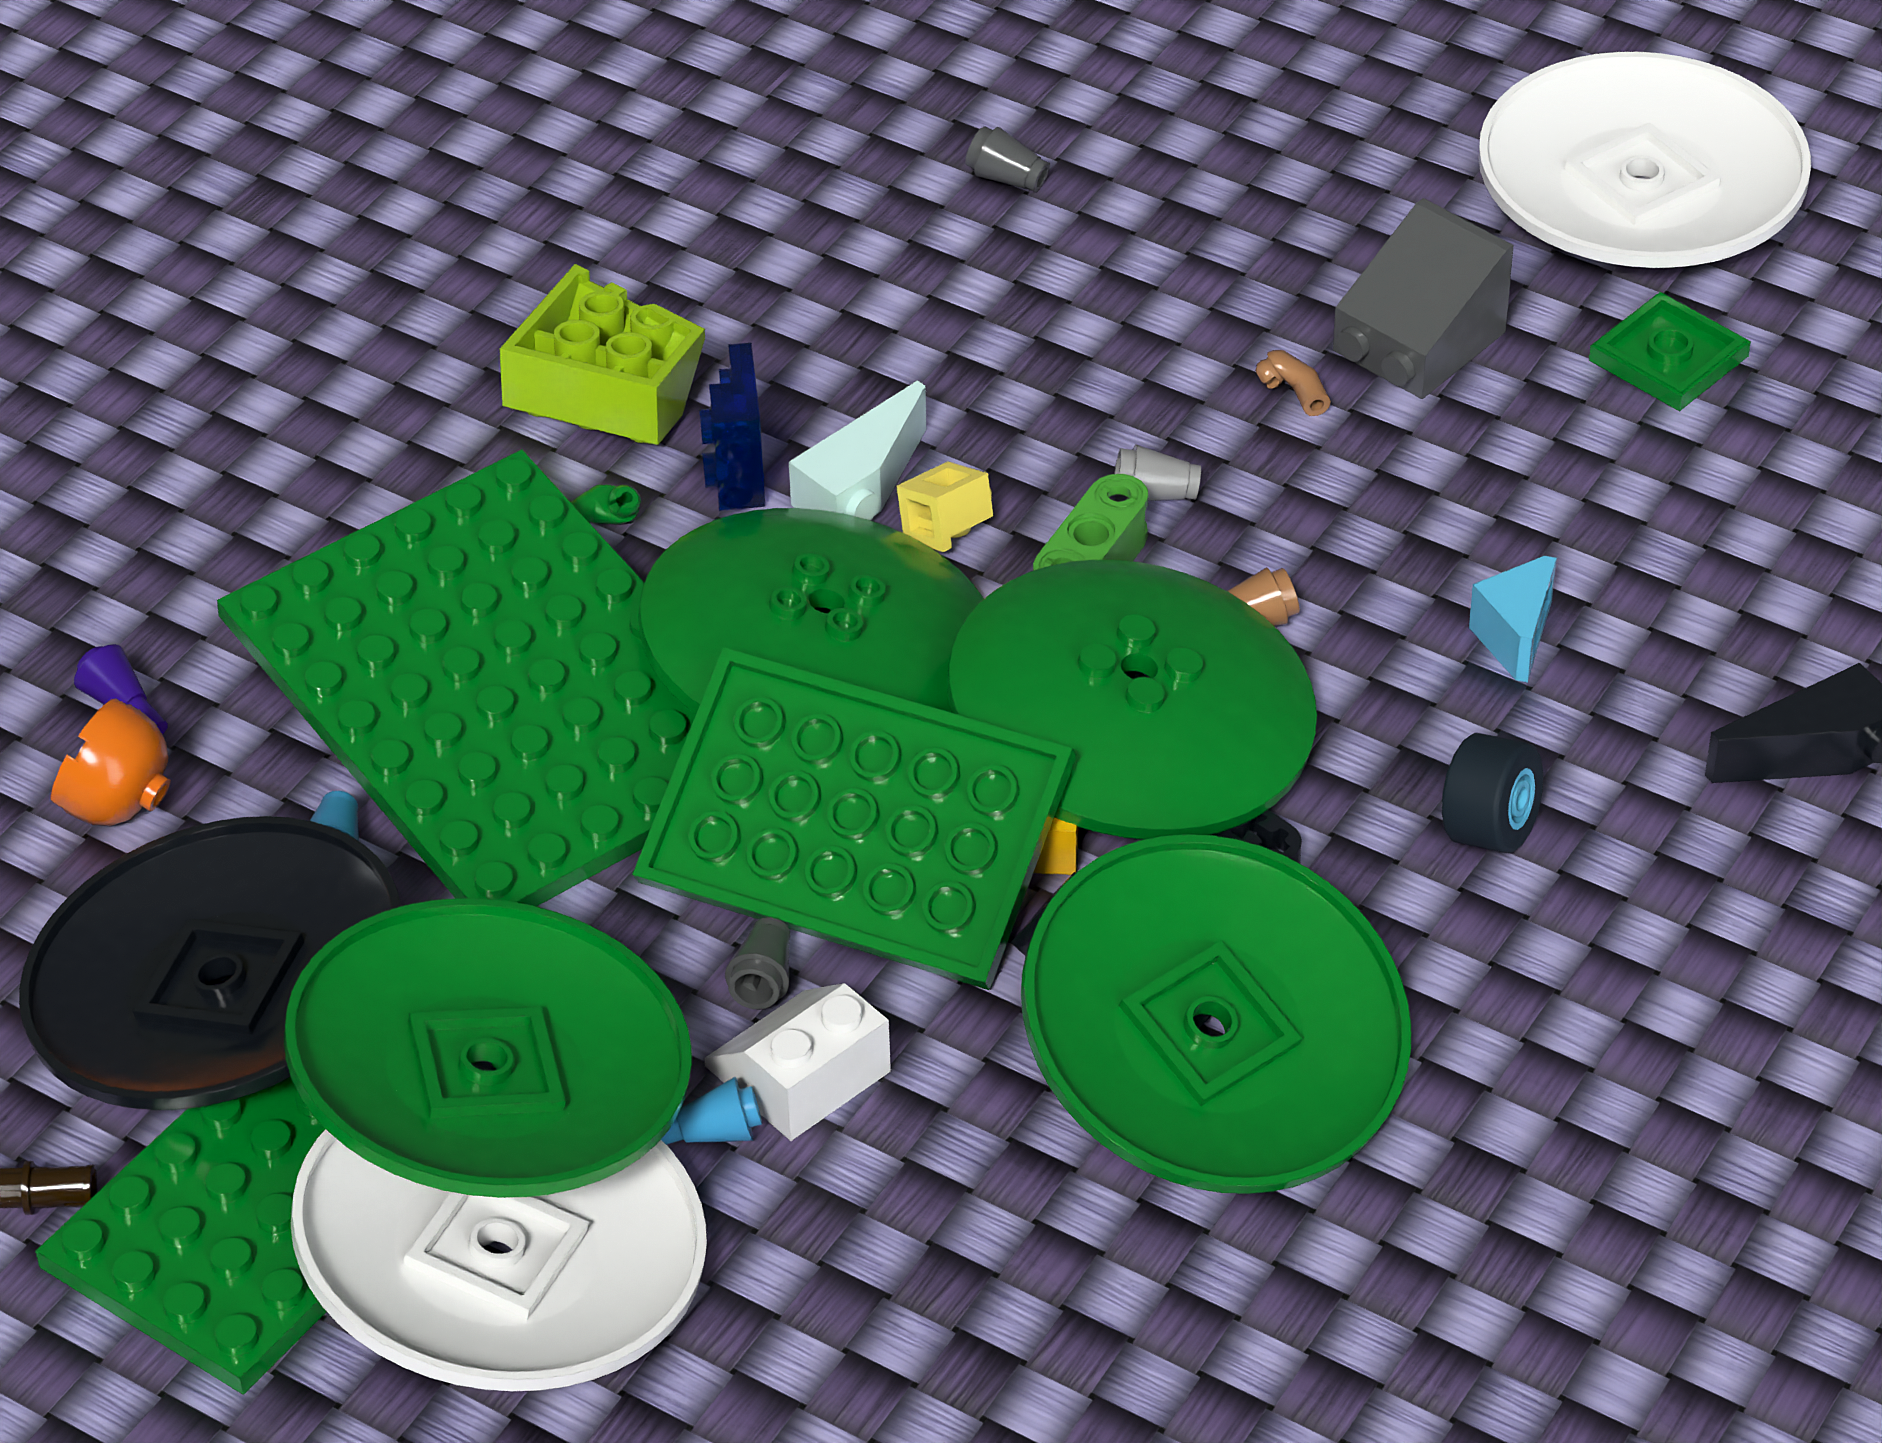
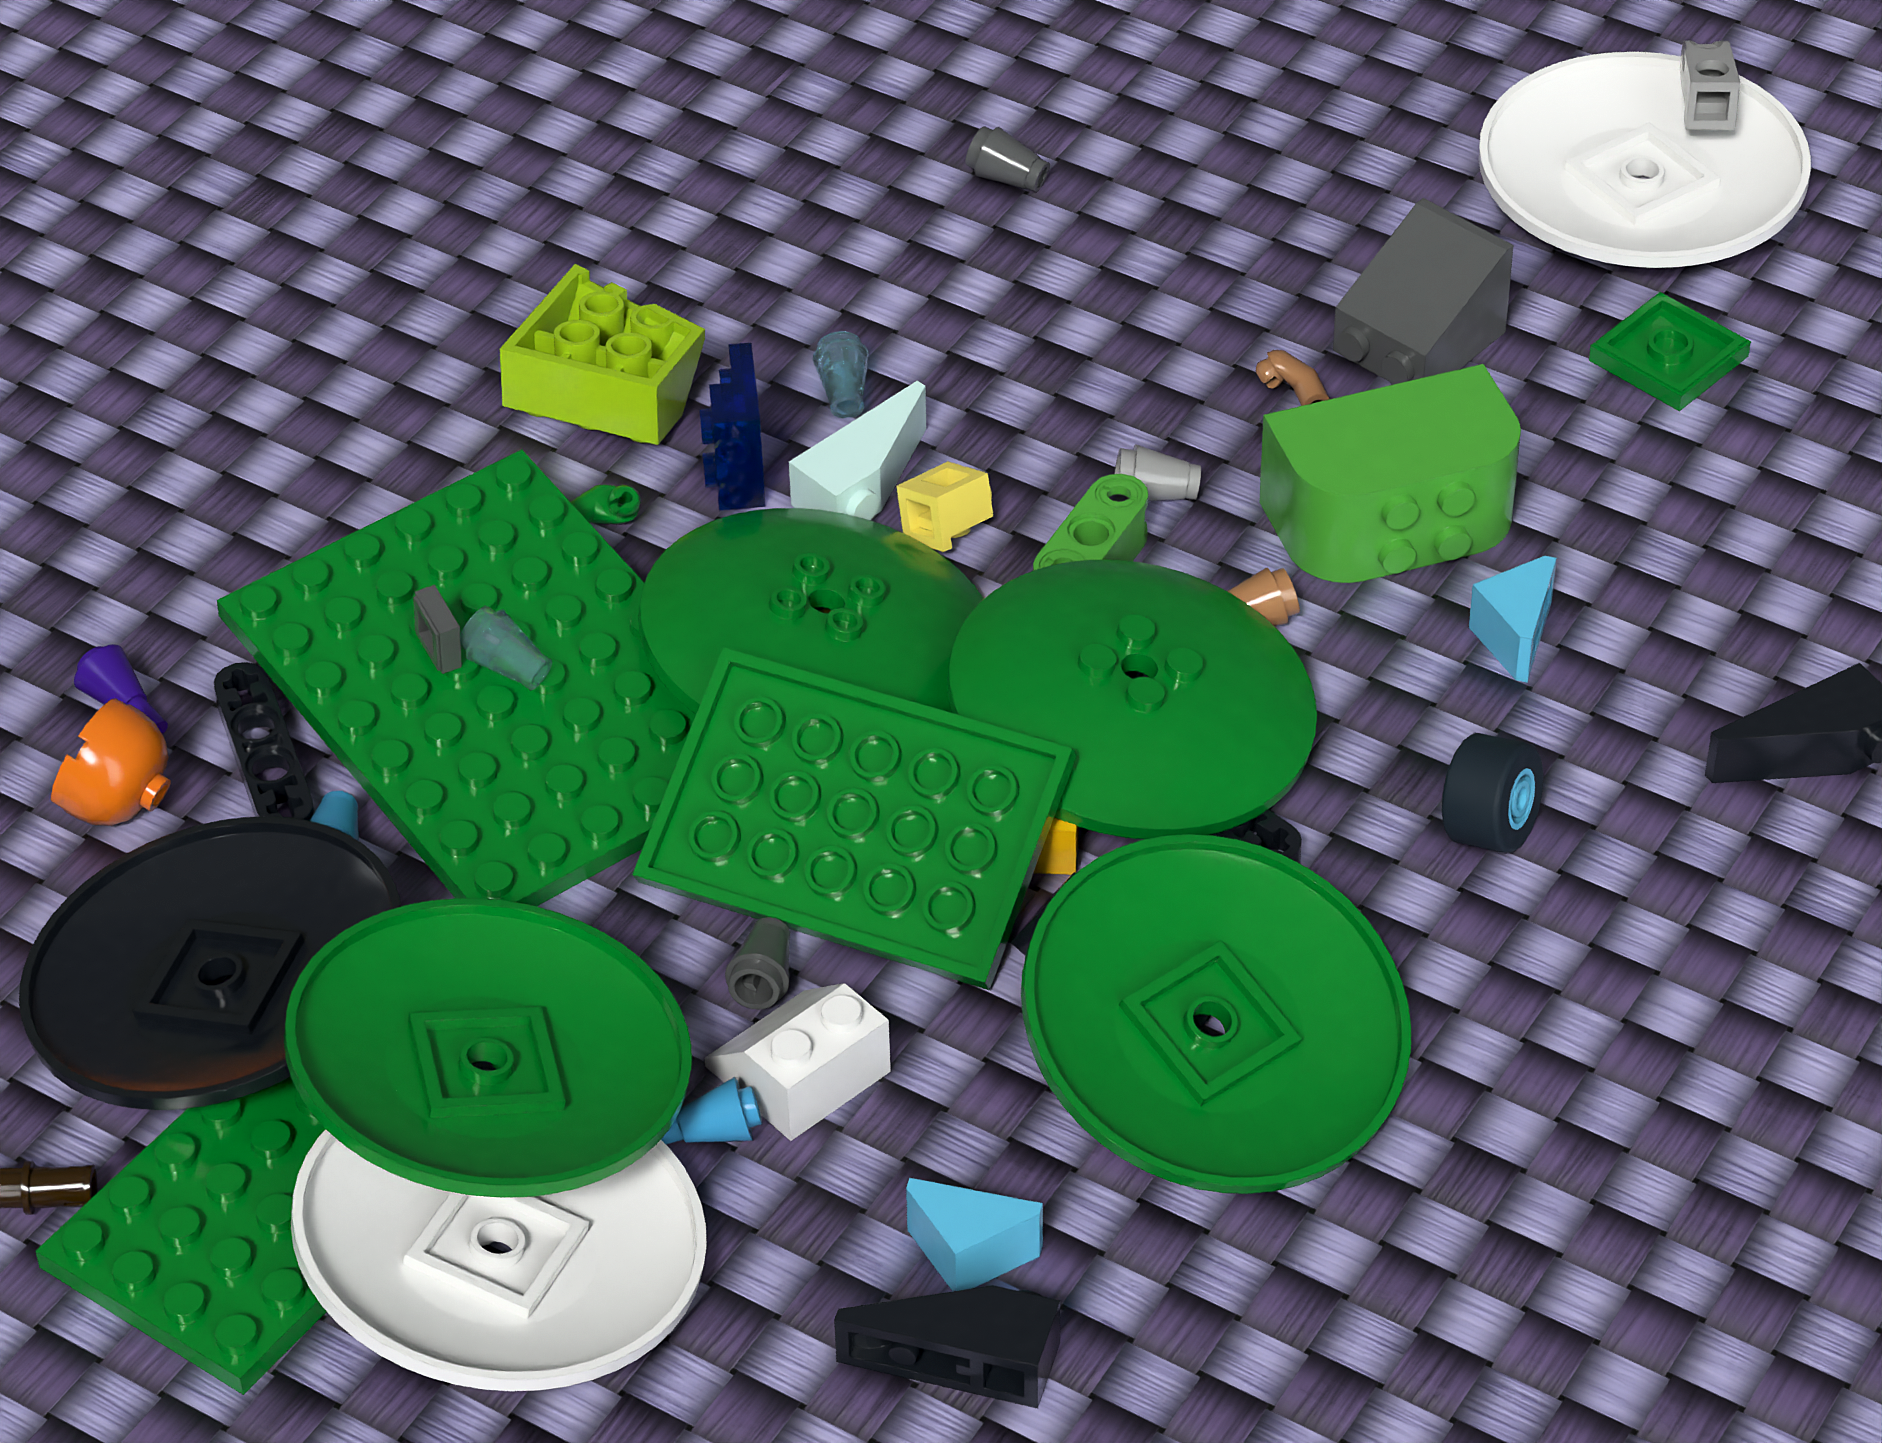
none -> black beam [214,662,315,821]
none -> dark grey tile [413,585,462,674]
none -> clear light blue cone [460,606,553,690]
none -> clear light blue cone [812,331,869,418]
none -> black slope [834,1285,1060,1409]
none -> medium azure slope [906,1178,1043,1291]
none -> bright green brick [1259,364,1521,583]
none -> light grey leg [1680,40,1740,130]

